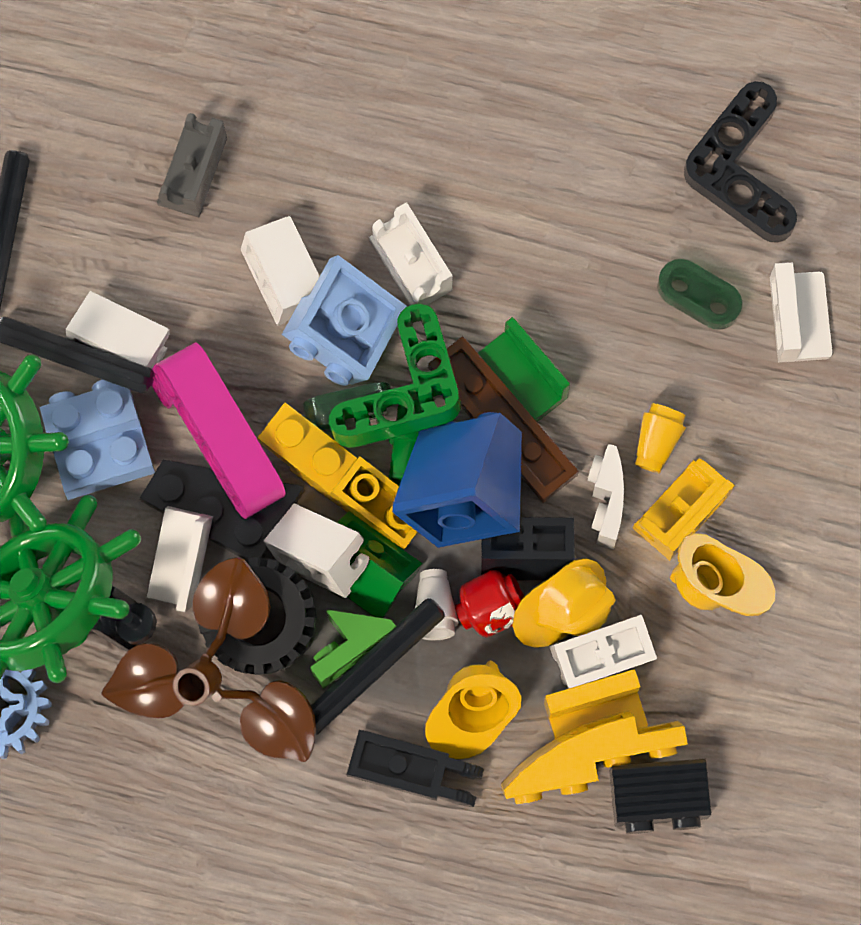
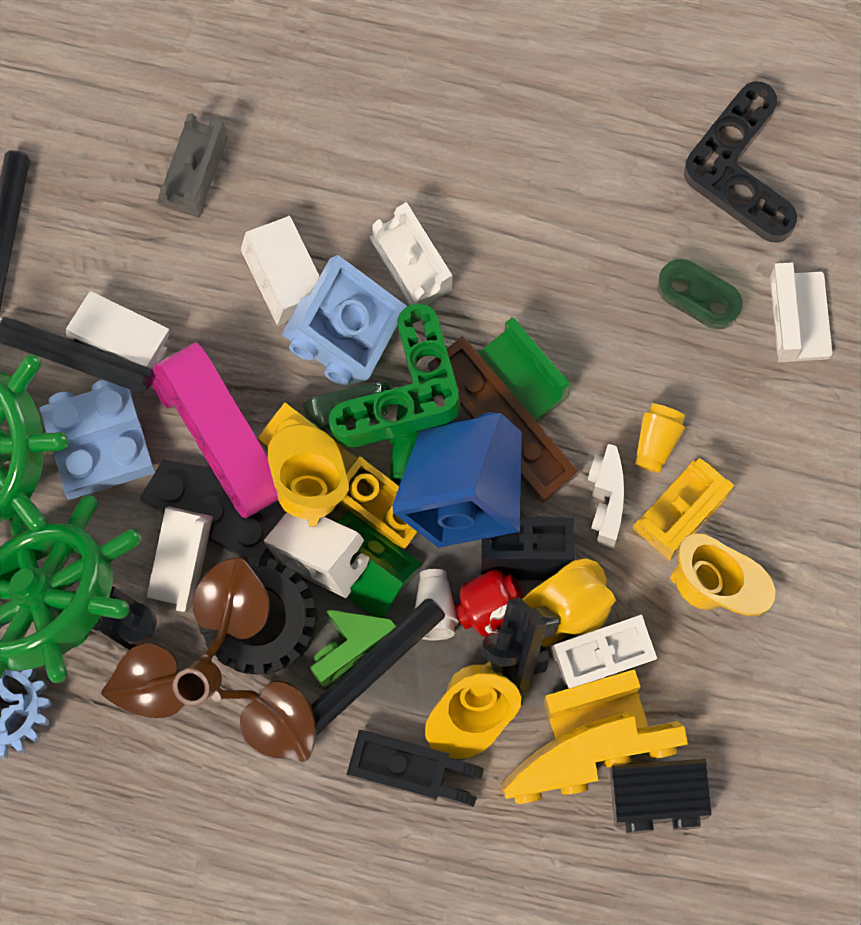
none -> yellow piece [268,425,349,527]
none -> black hips [481,597,559,693]

